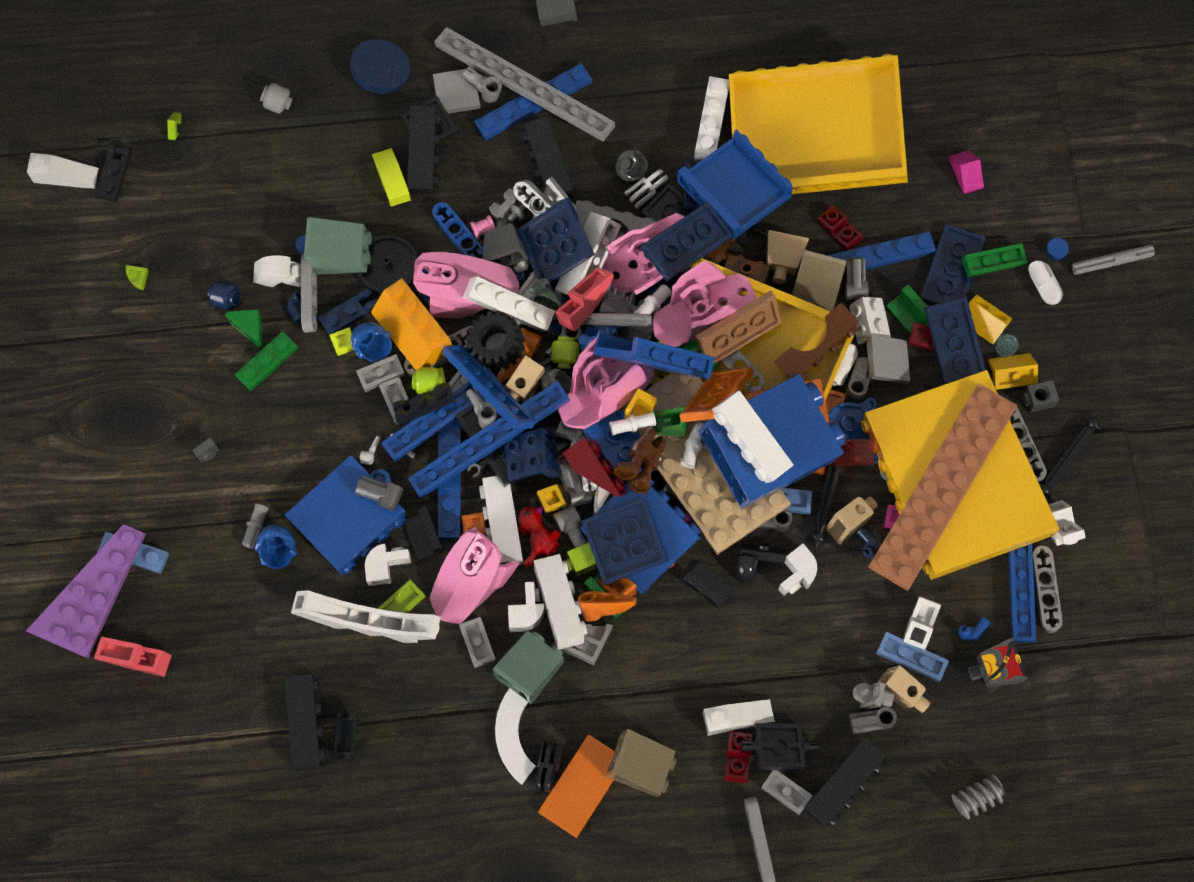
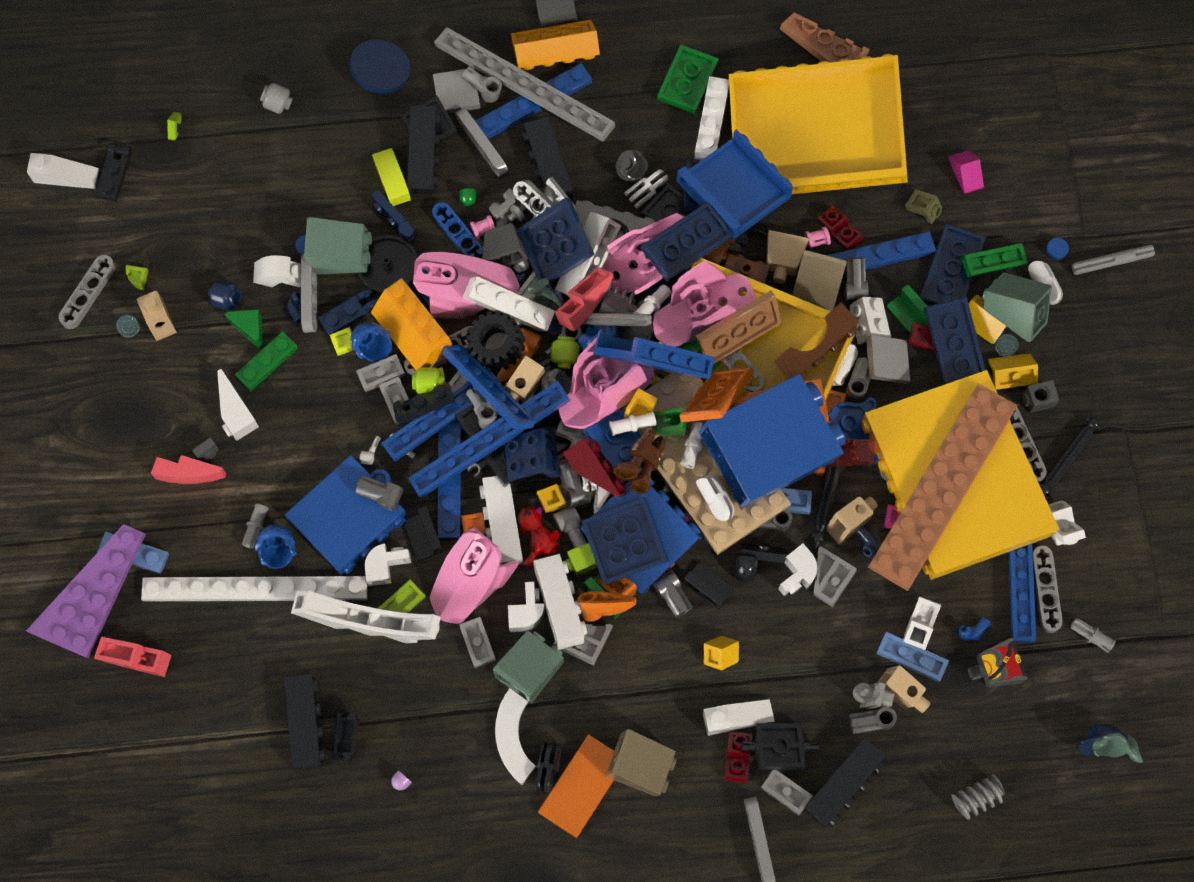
white brick [712,391,793,483] -> none
none -> light grey beam [59,255,115,329]
none -> clear light blue tile [116,315,139,338]
none -> tan torso [137,291,177,341]
none -> white plate [141,576,368,601]
none -> coral slope [151,455,226,484]
none -> white slope [217,369,259,441]
none -> dark blue hinge [371,190,415,243]
none -> lavender hinge [392,770,412,790]
none -> light grey beam [455,108,508,177]
none -> green hinge [459,189,476,206]
none -> light orange slope [511,20,600,70]
none -> flat silver piece [653,570,692,618]
none -> green plate [657,45,719,114]
none -> white arm [696,474,735,521]
none -> yellow panel [704,636,739,670]
none -> nougat wing [780,13,870,63]
none -> bright pink bush [805,226,831,250]
none -> light grey wing [814,546,857,607]
none -> olive bracket [905,189,942,224]
none -> sand green slope [982,272,1052,342]
none -> light grey axle [1070,618,1116,653]
none -> sand green hair [1079,724,1143,763]

